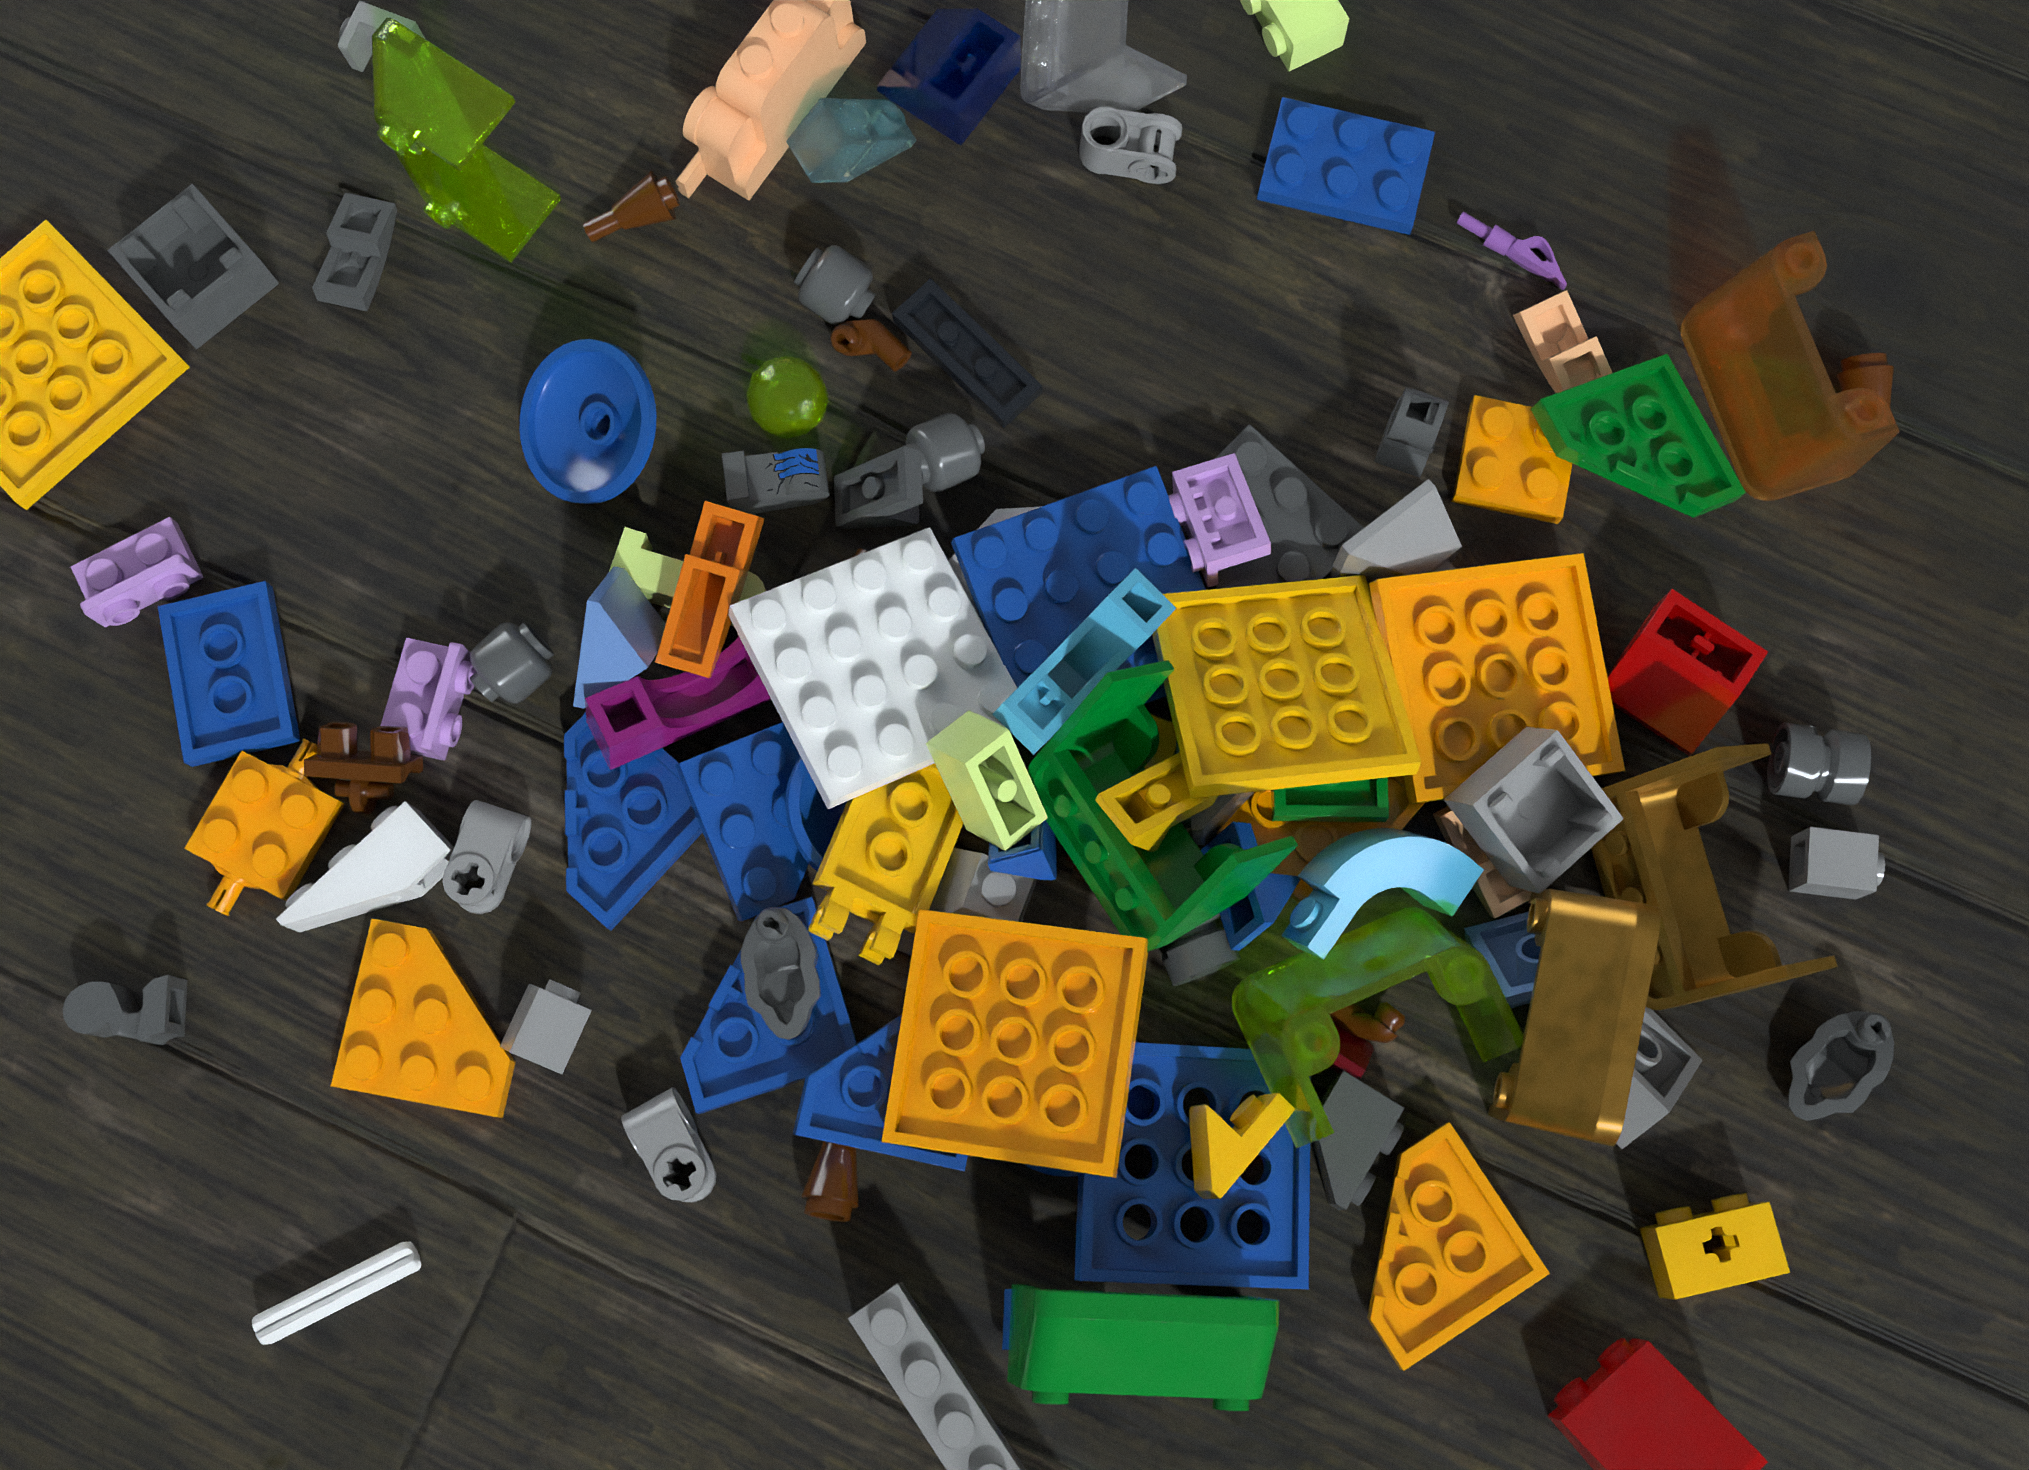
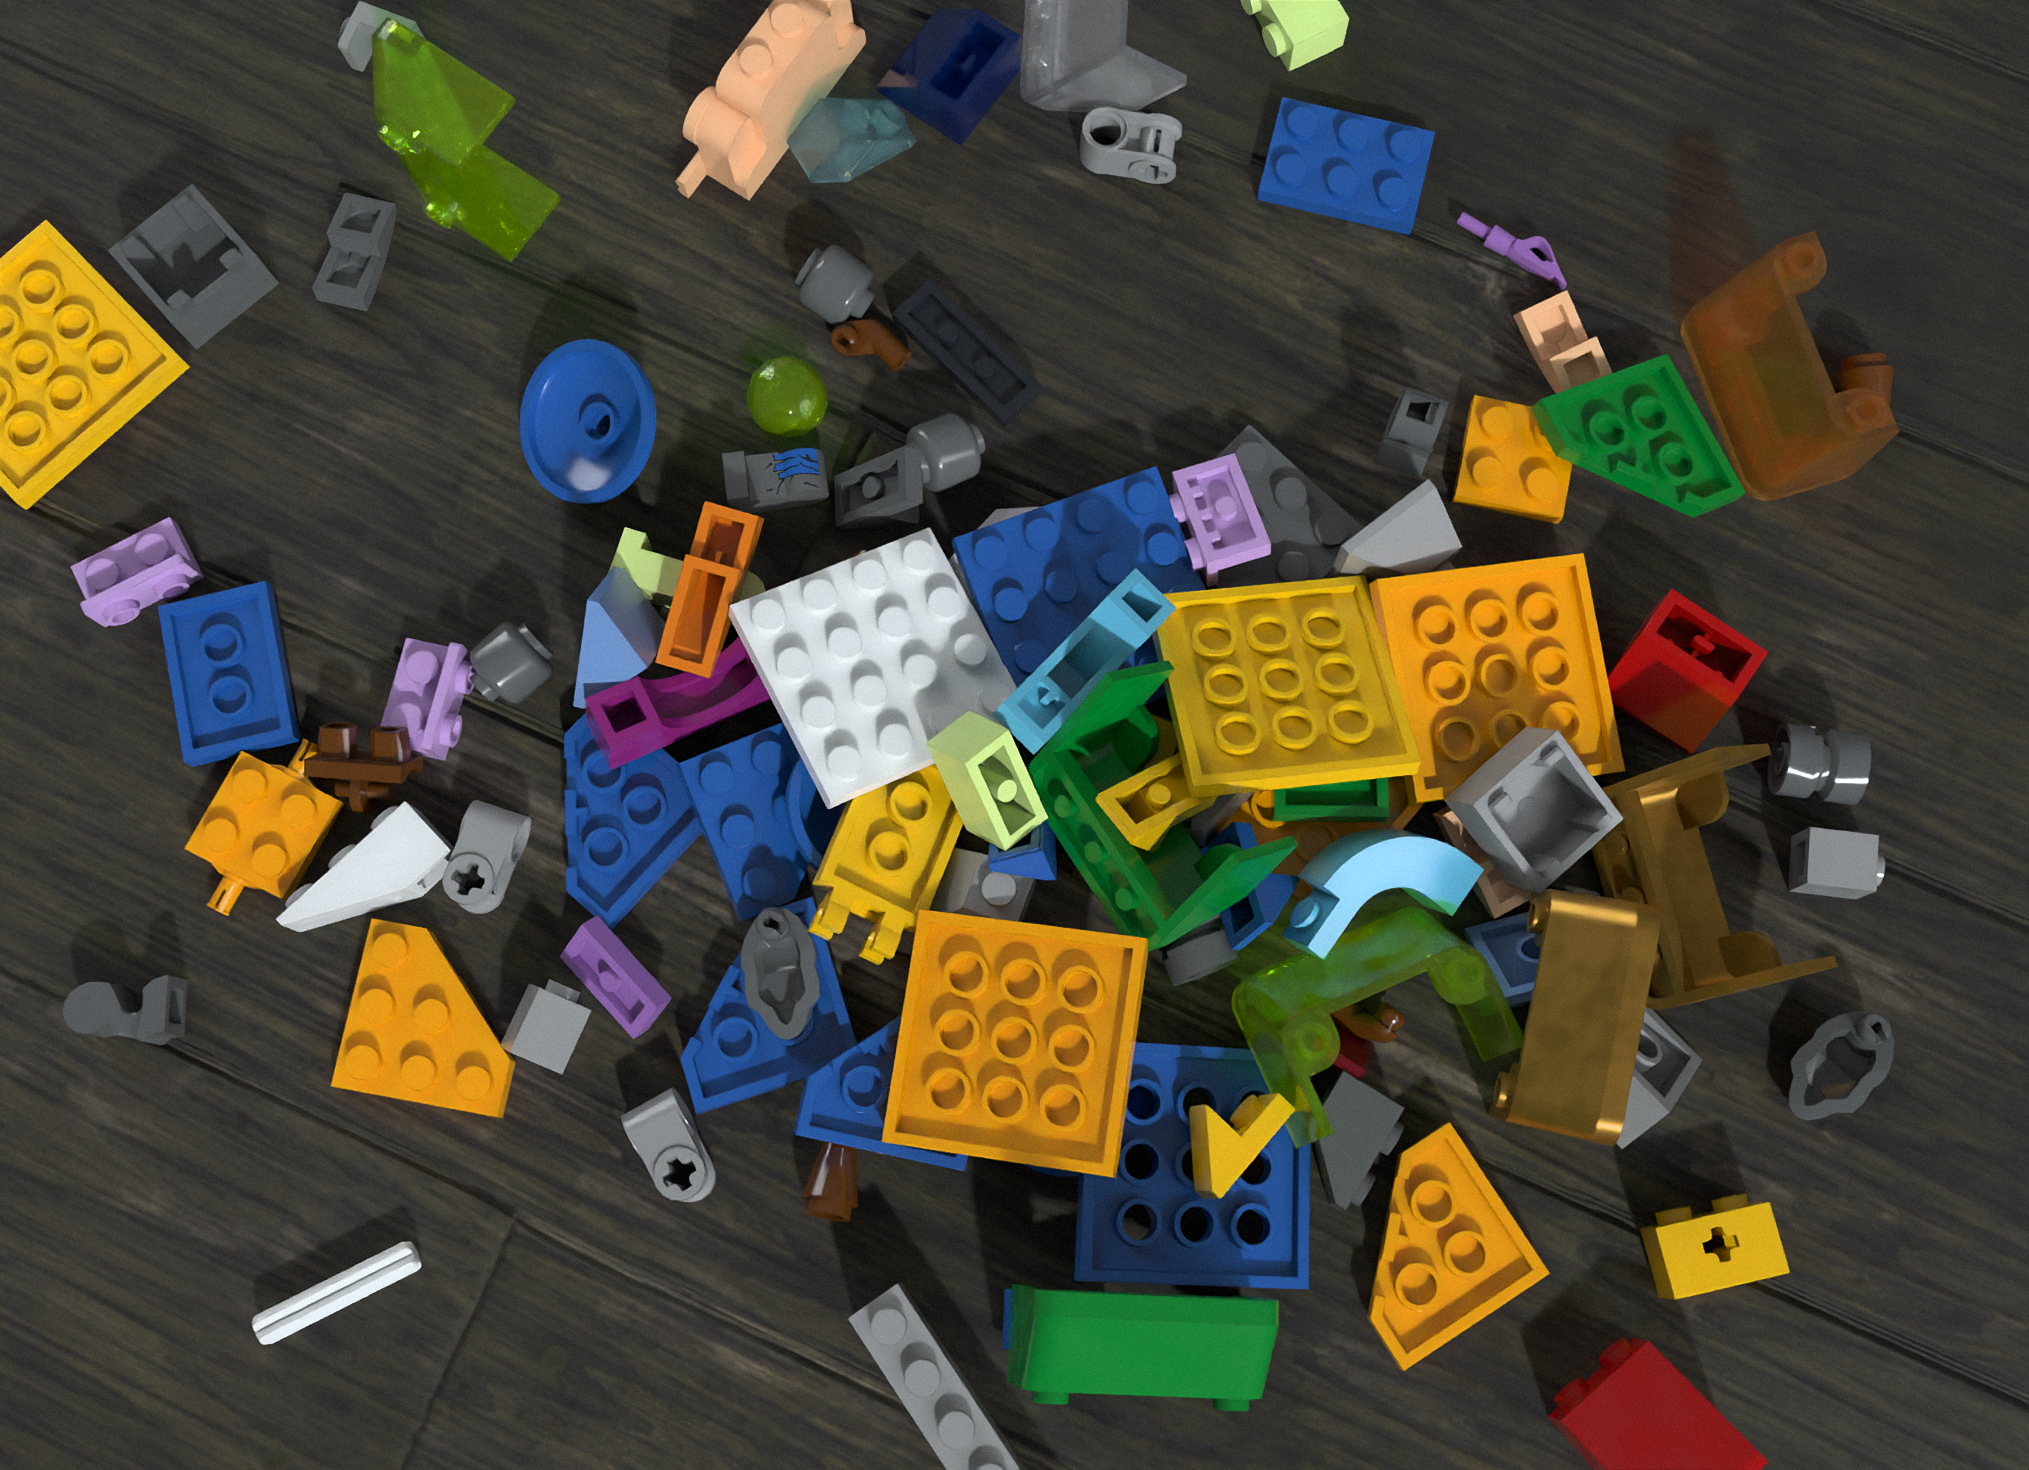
reddish brown cone [583,171,680,242] -> none
none -> medium lavender plate [559,916,672,1039]

